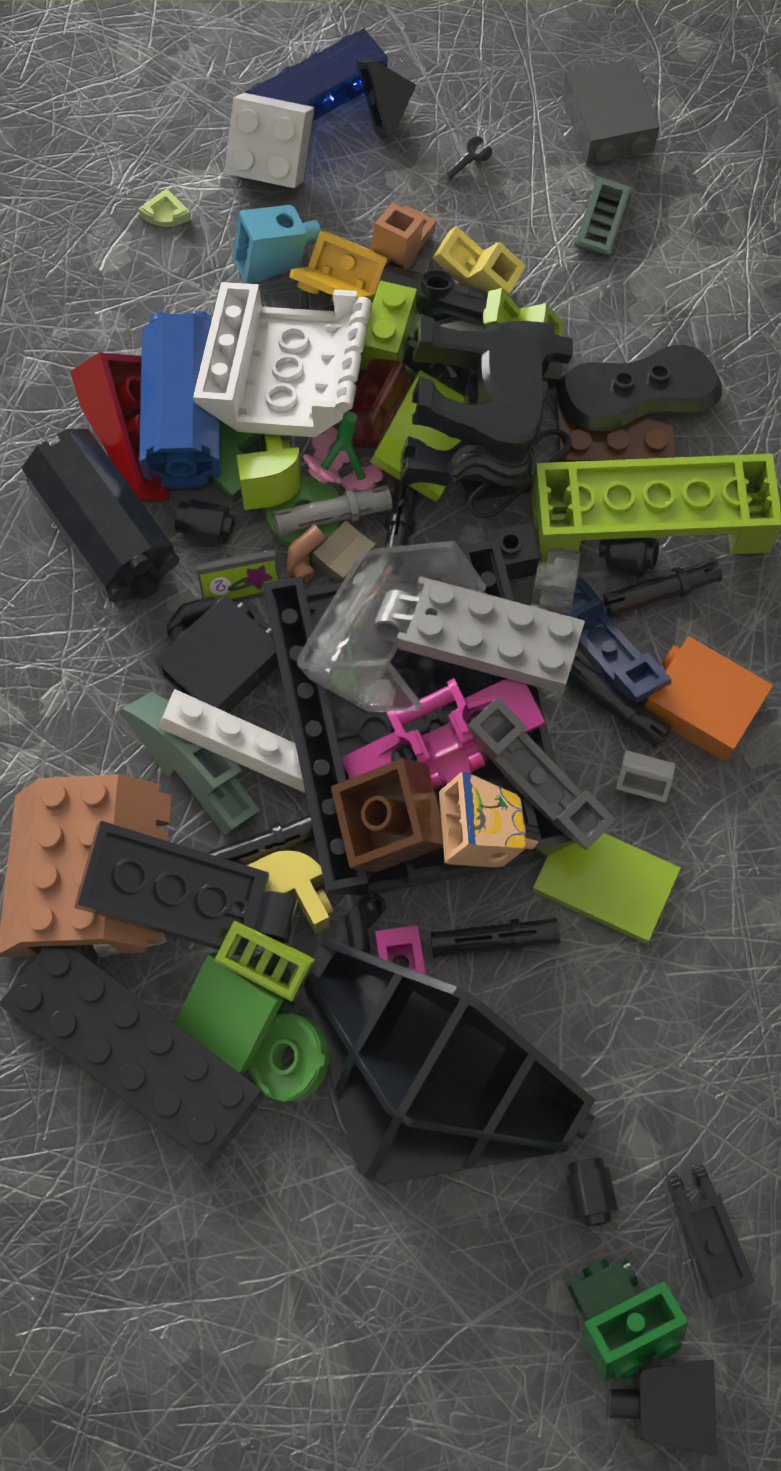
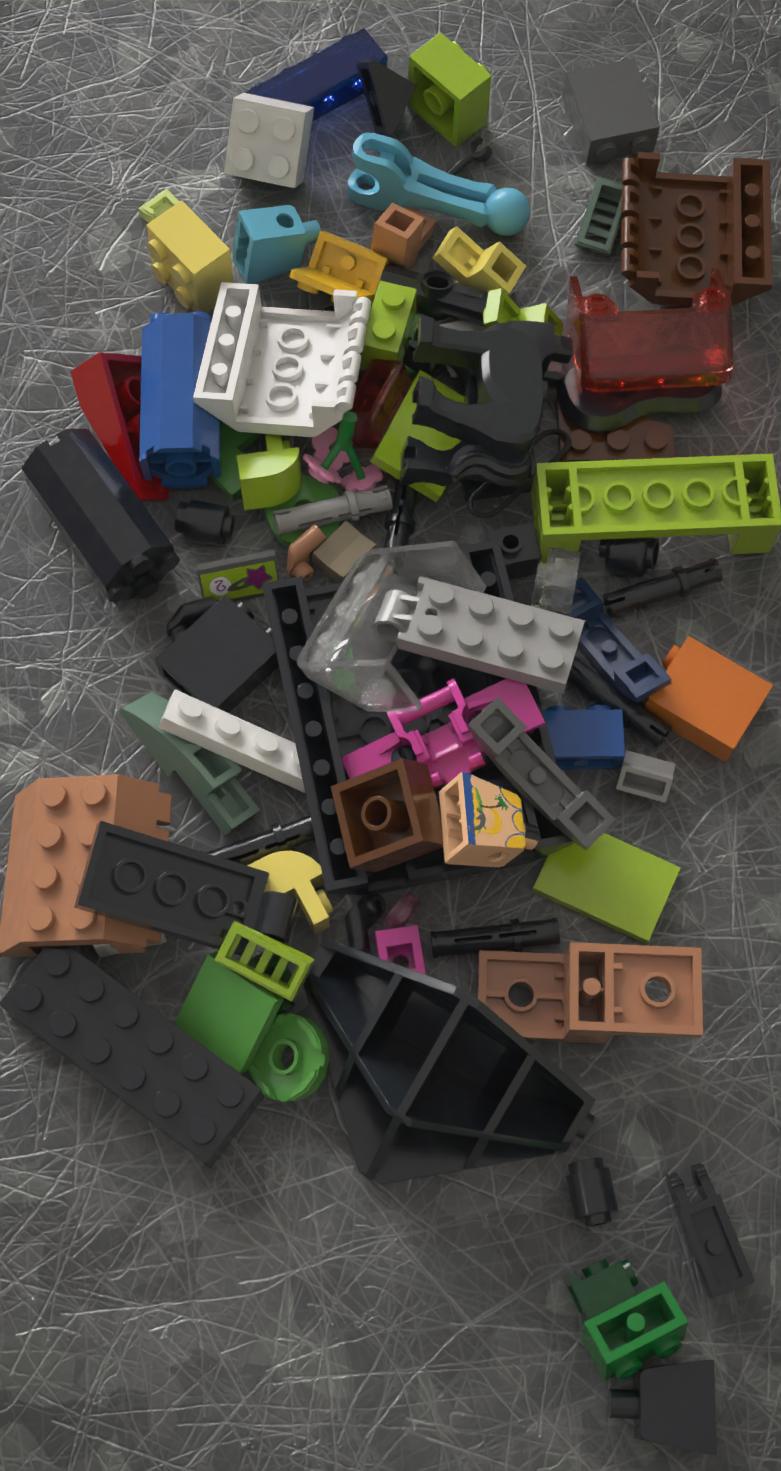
none -> light yellow brick [146,200,234,313]
none -> medium azure piece [347,132,530,236]
none -> clear pink tile [383,891,421,929]
none -> lime brick [407,32,492,148]
none -> nougat bracket [477,942,703,1044]
none -> blue brick [543,705,625,770]
none -> clear red windscreen [566,268,734,392]
none -> reddish brown slope [621,152,772,309]

